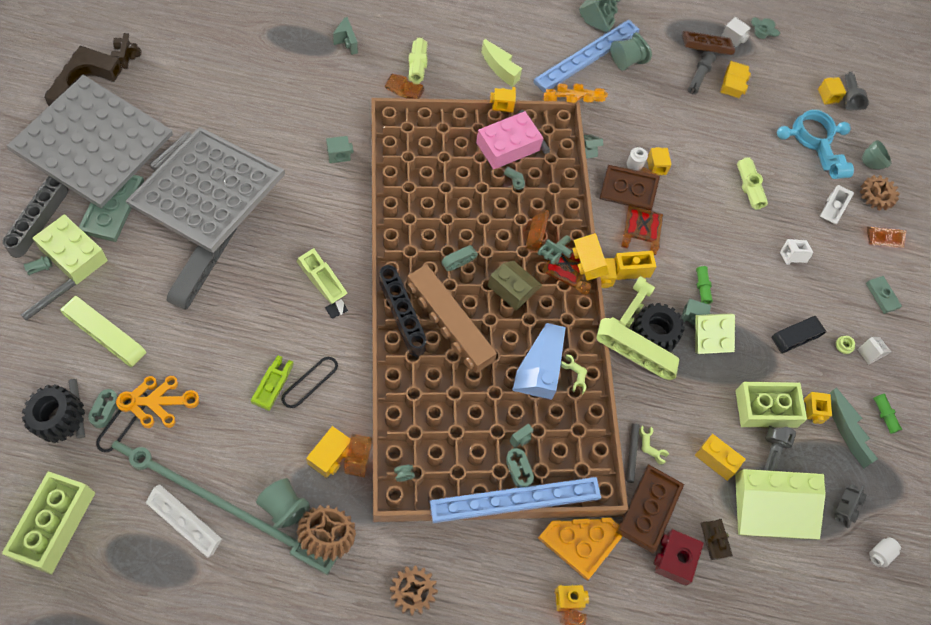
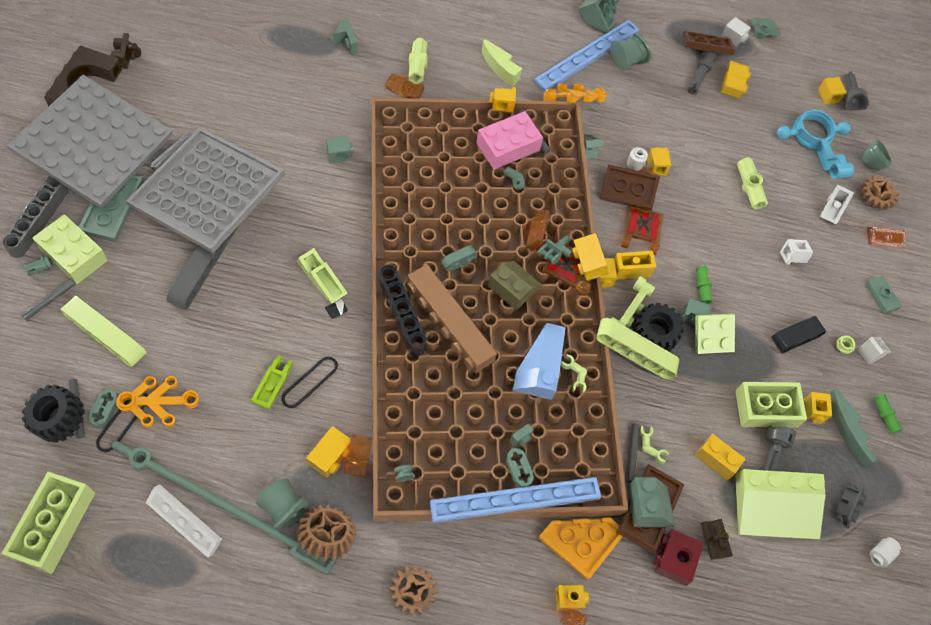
none -> sand green slope [627,477,675,527]

